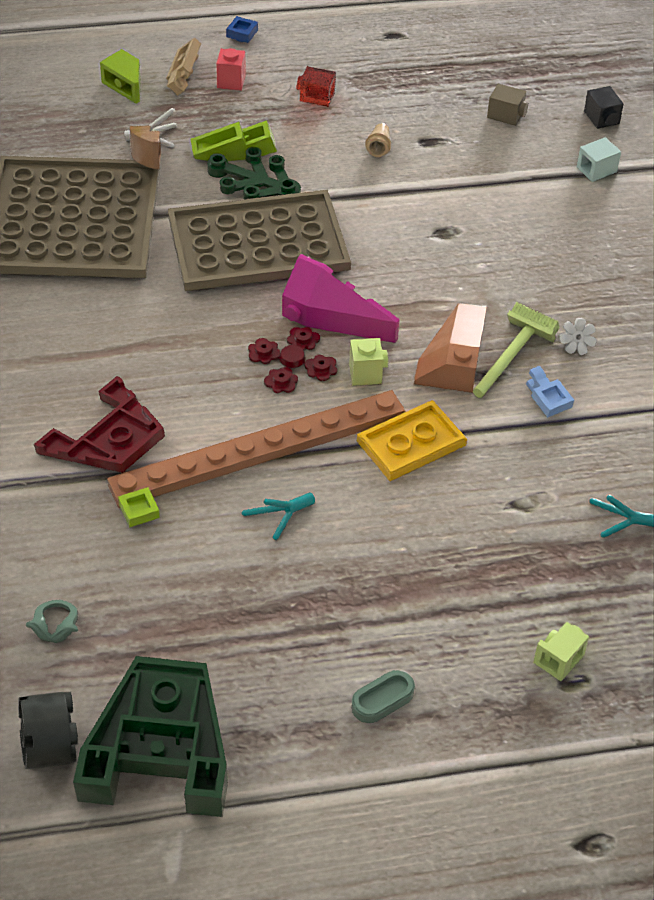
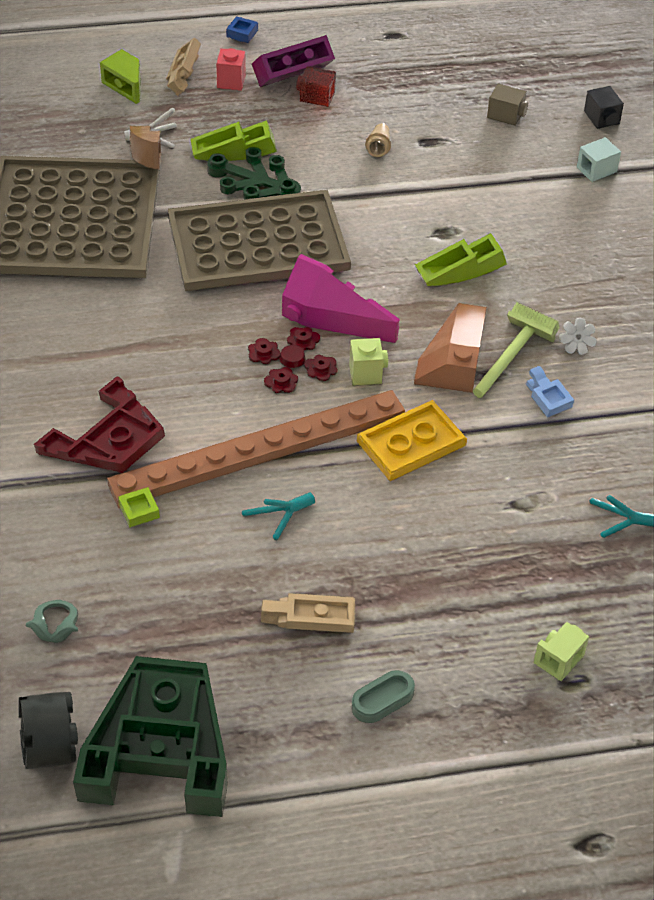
none -> magenta brick [251,35,335,87]
none -> tan hinge [261,593,355,633]
none -> lime slope [415,233,507,286]

